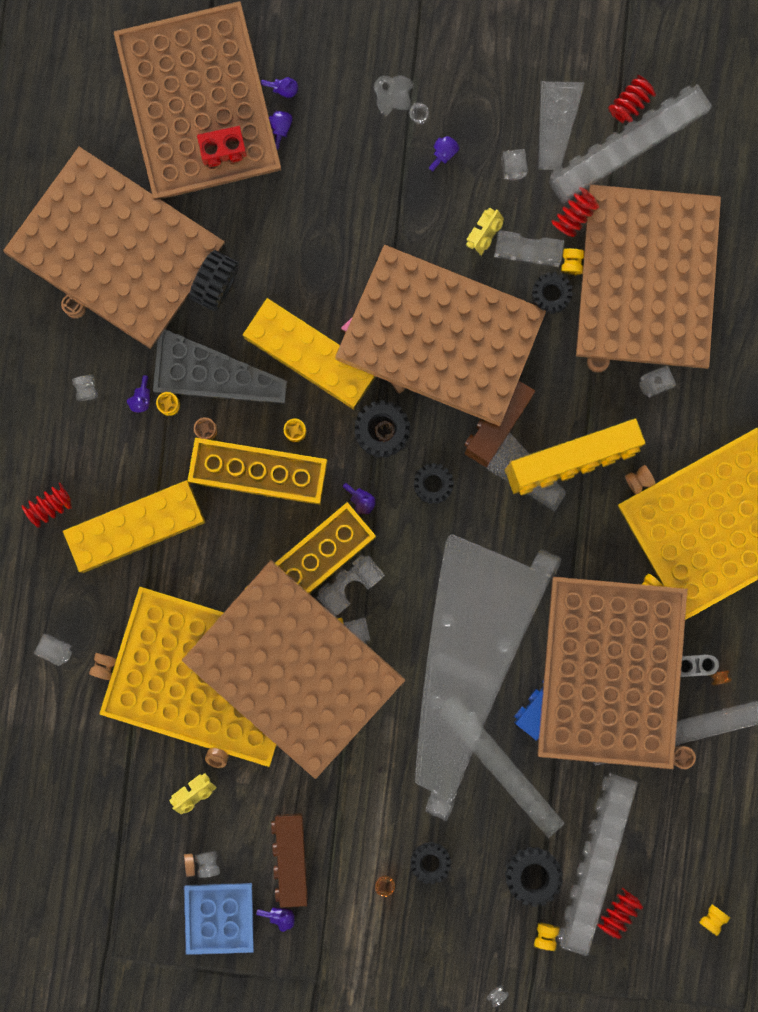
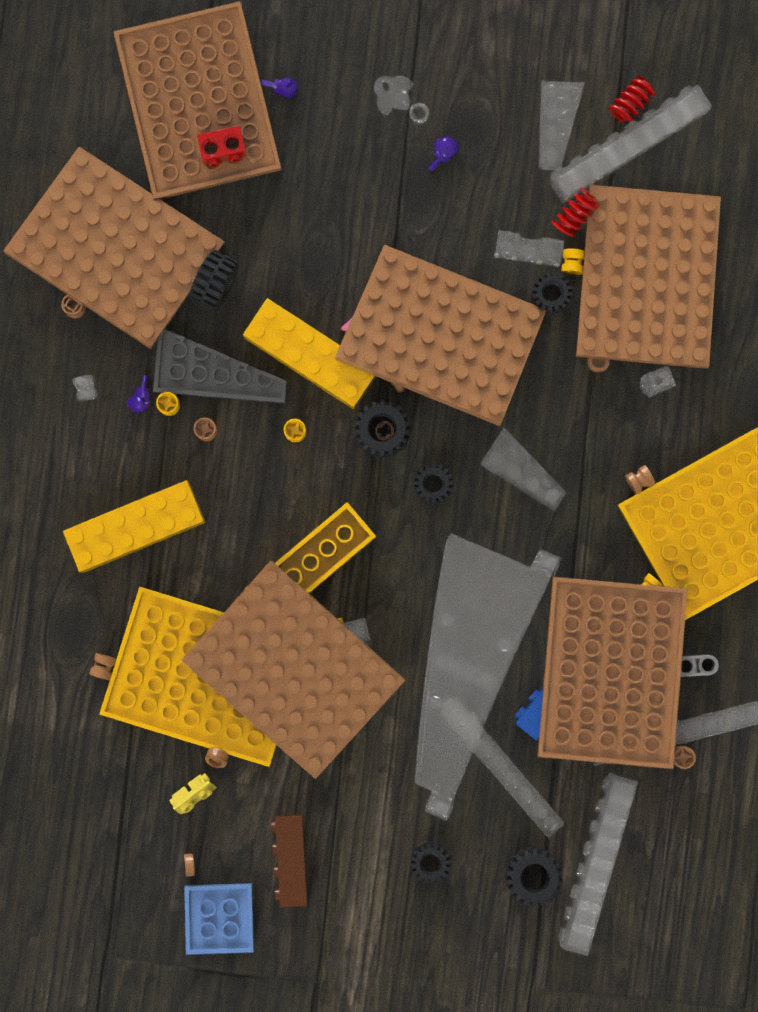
red piece [21,483,72,527] -> none
clear brick [34,634,72,666] -> none
yellow brick [188,438,328,505] -> none
clear wheel [195,851,220,878] -> none
dark purple piece [257,908,295,932] -> none
dark purple piece [269,111,293,150] -> none
clear arch [317,555,385,617] -> none
dark purple piece [343,483,376,515] -> none
clear orange bush [375,875,395,897] -> none
reddish brown brick [464,381,535,468] -> none
light yellow hinge [466,208,504,255] -> none
clear bush [486,985,509,1007] -> none
clear brick [501,149,528,180] -> none
yellow brick [504,419,645,495] -> none
yellow wheel [534,923,560,951] -> none
red piece [596,888,643,939] -> none
yellow wheel [699,904,730,936] -> none
clear orange bush [710,670,732,685] -> none

